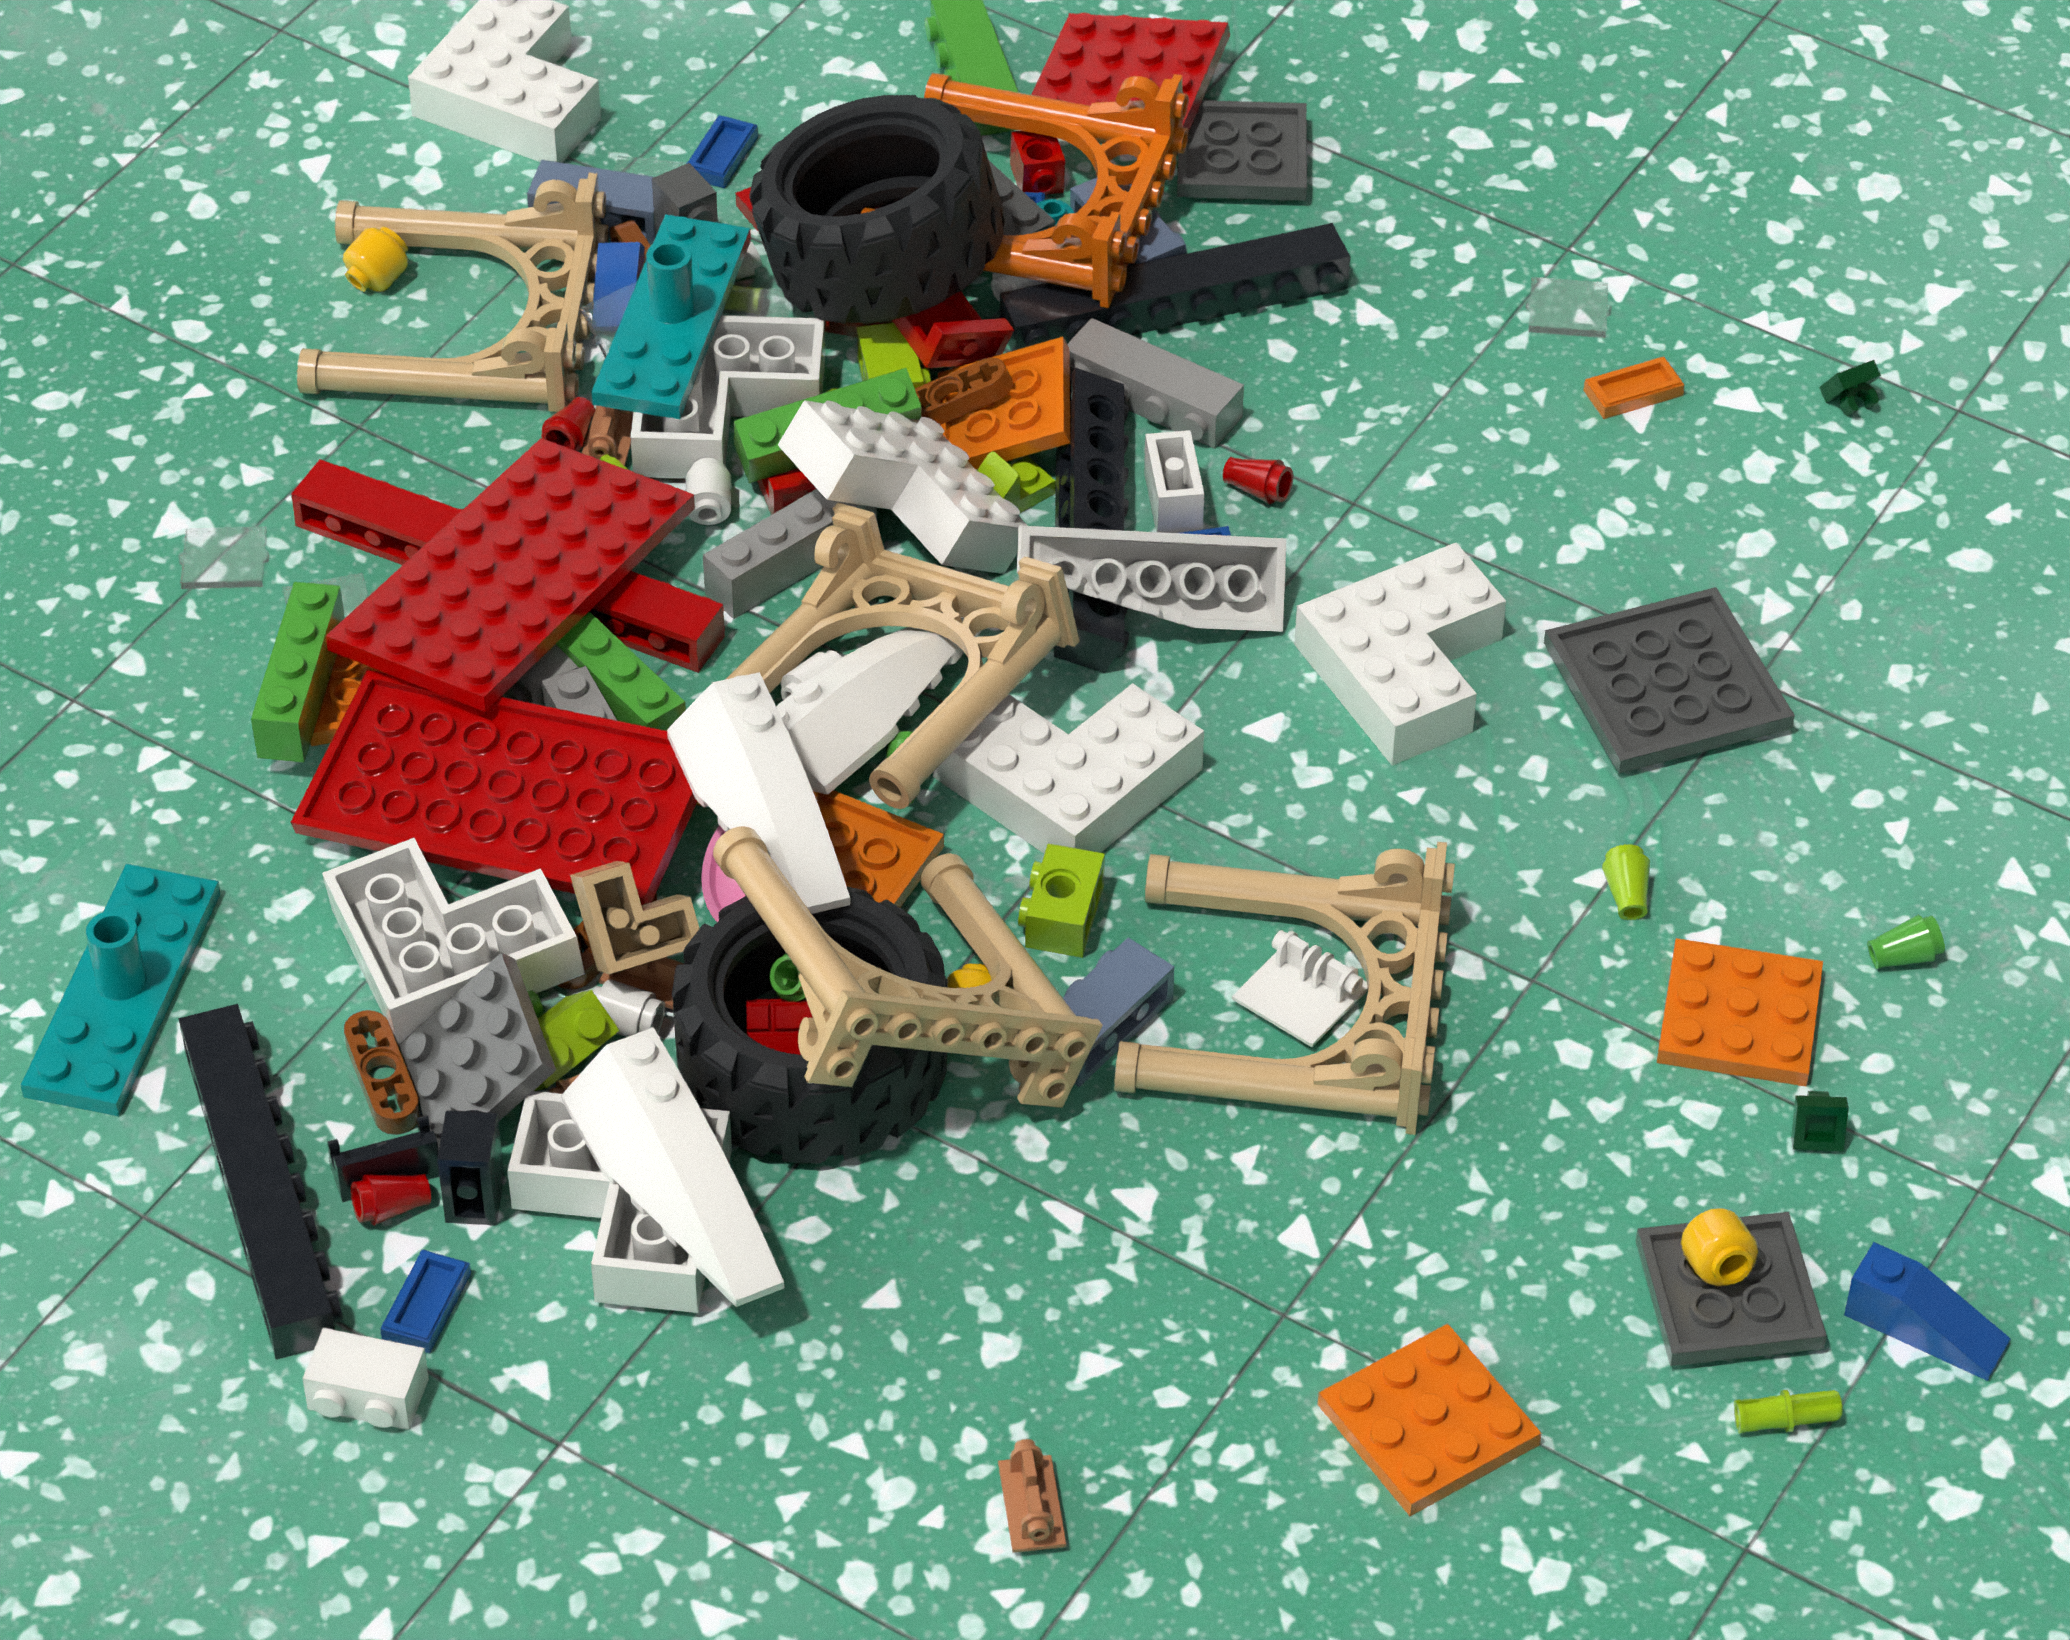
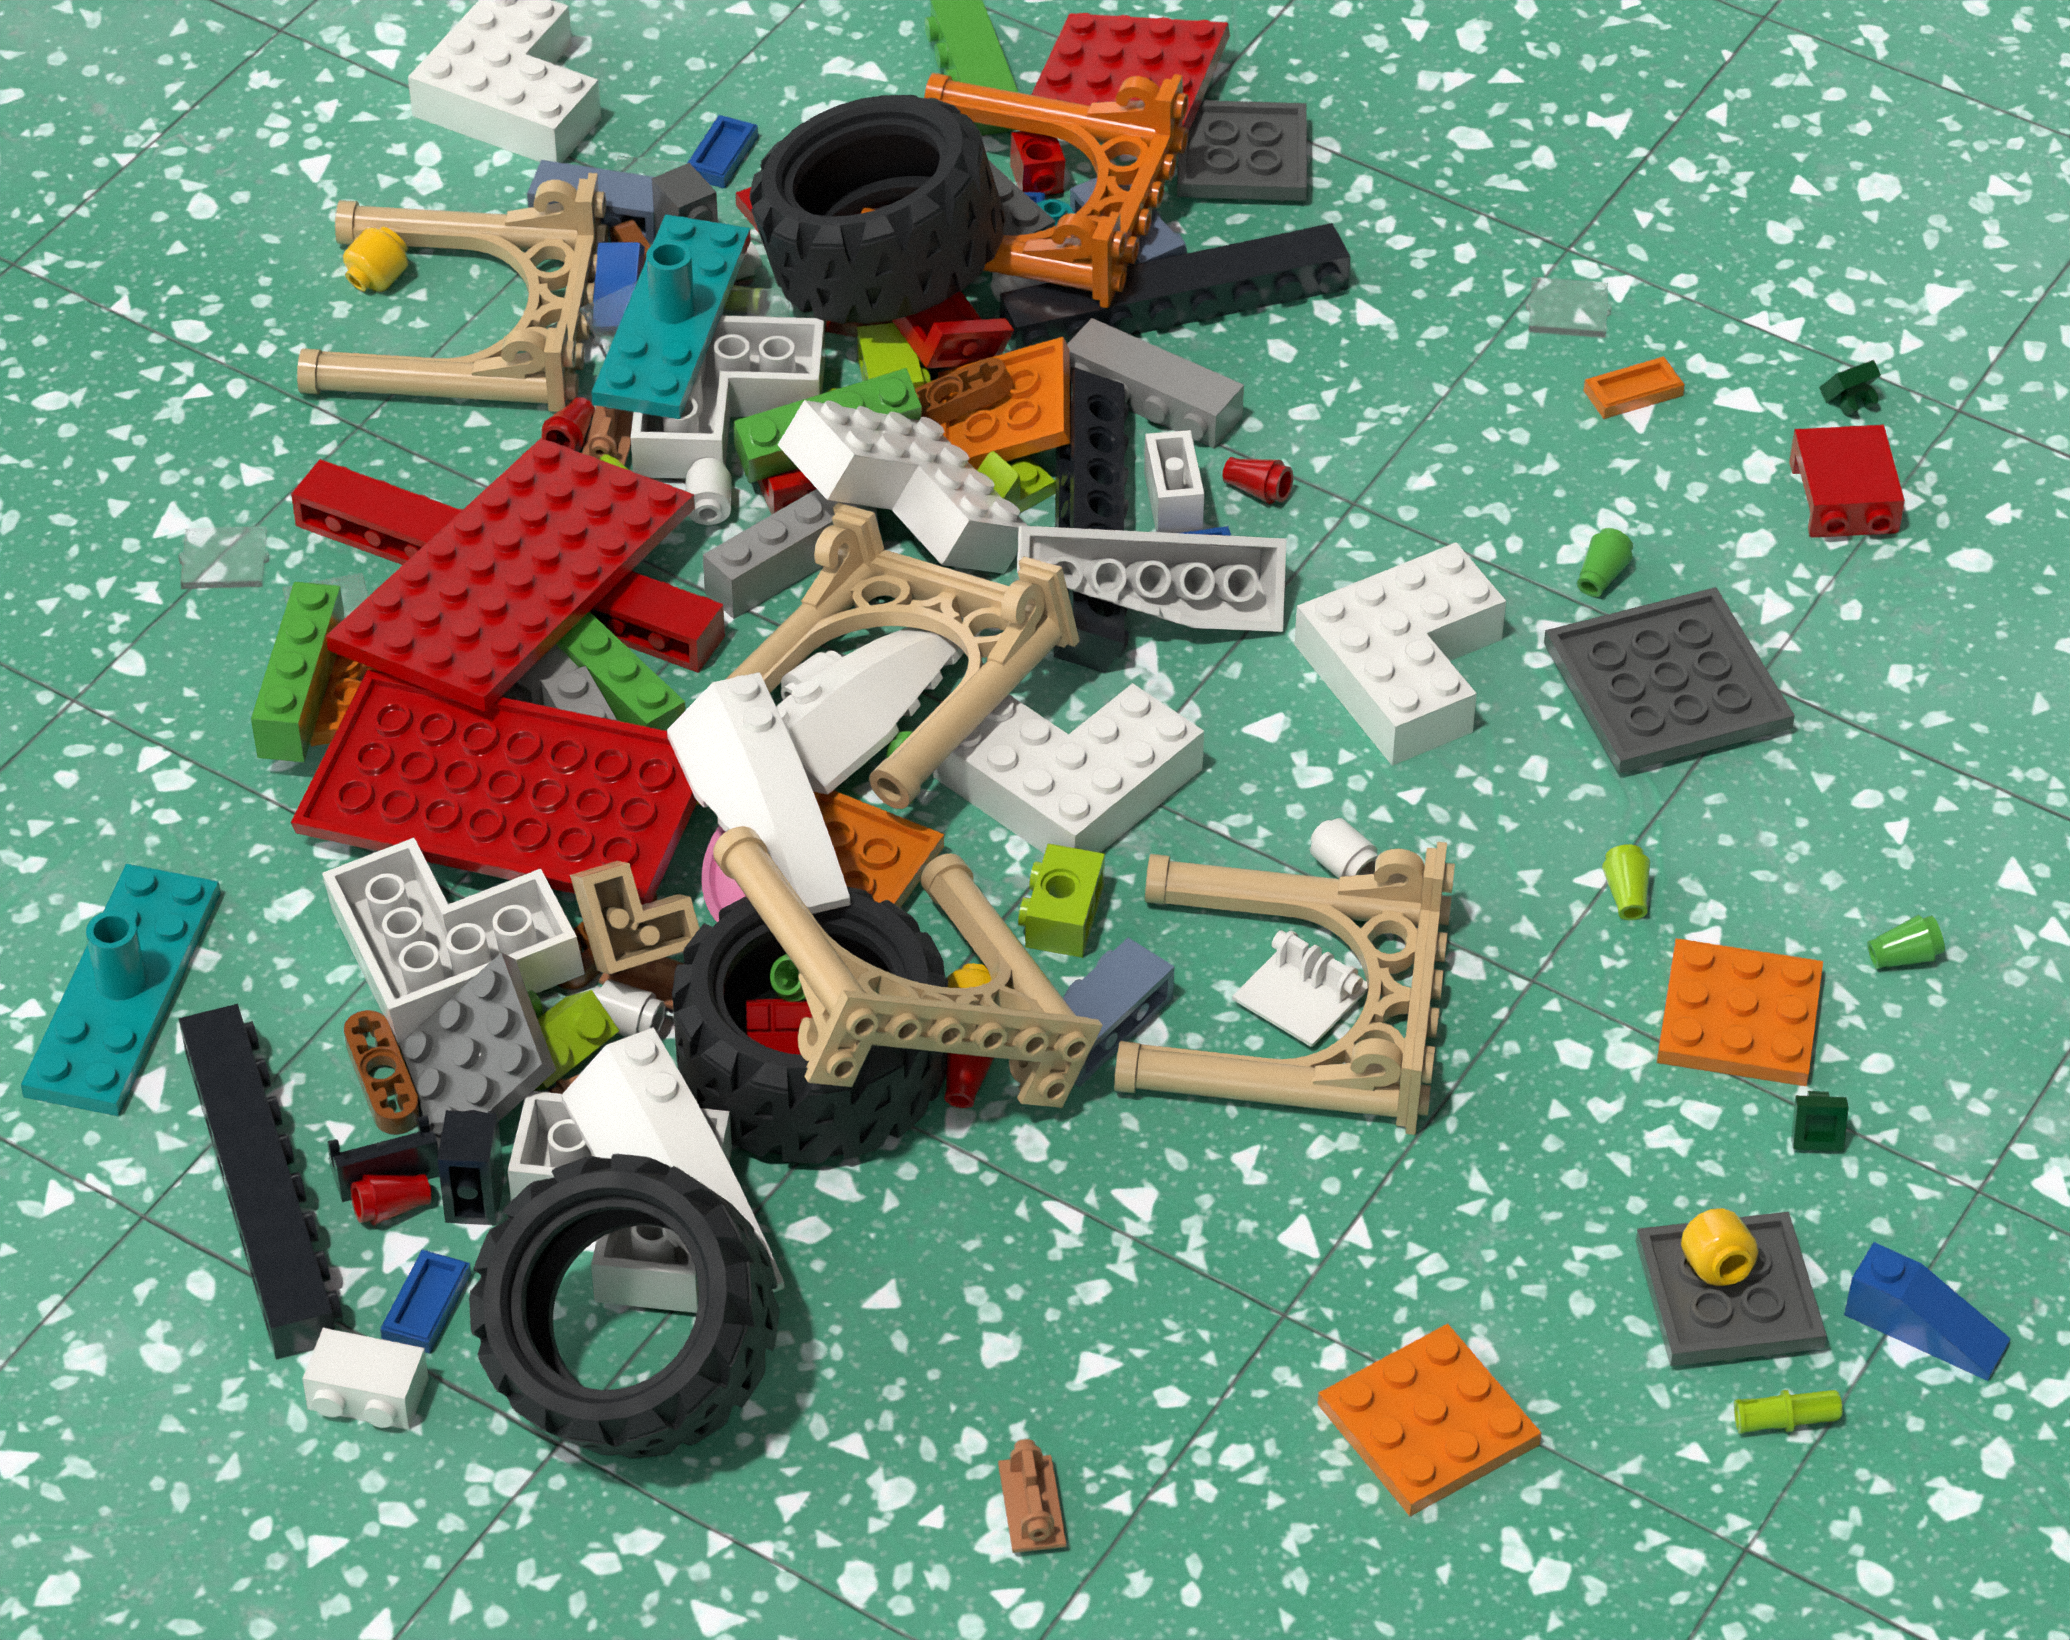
none -> black tyre [469,1153,780,1459]
none -> red cone [944,1053,995,1108]
none -> white brick [1310,818,1379,879]
none -> bright green cone [1577,528,1633,597]
none -> red panel [1789,424,1905,538]

